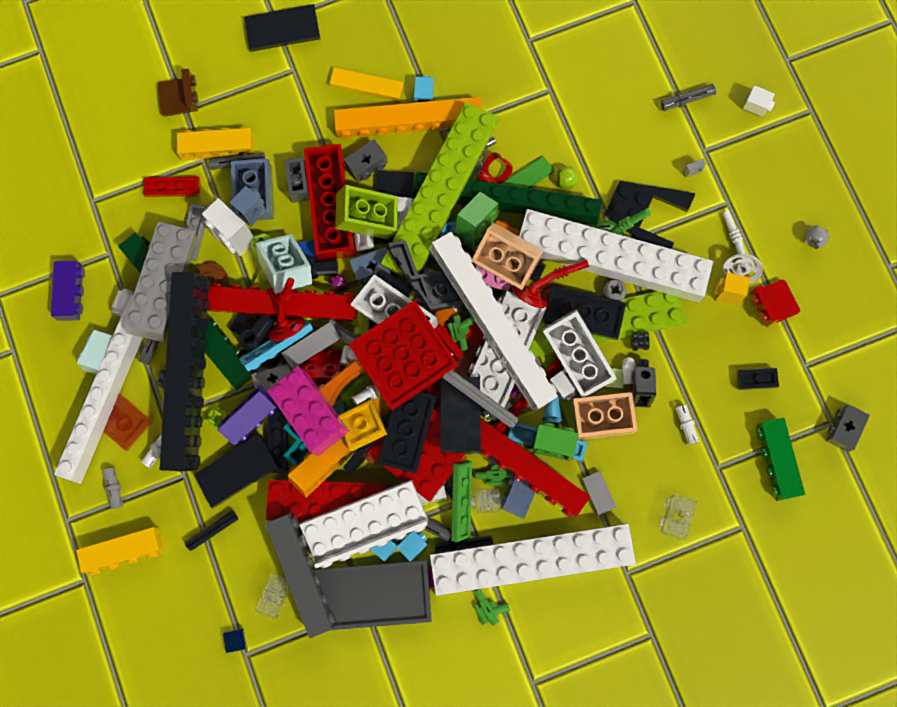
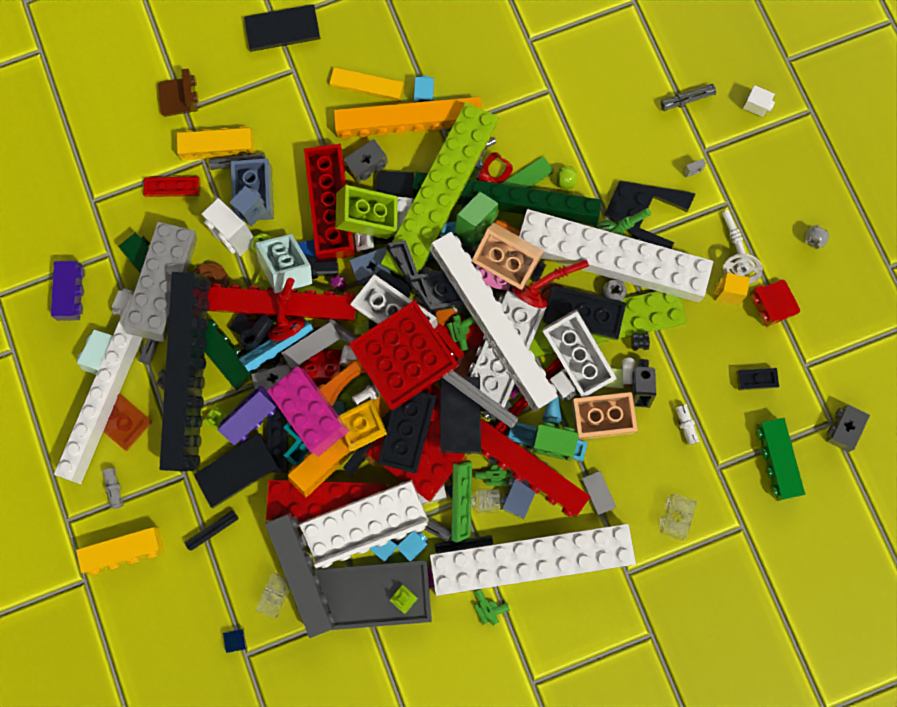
white pin [141,433,162,468] -> none
light grey tile [185,203,208,261] -> none
dark grey brick [285,157,309,203] -> none
none -> lime tile [390,585,419,614]

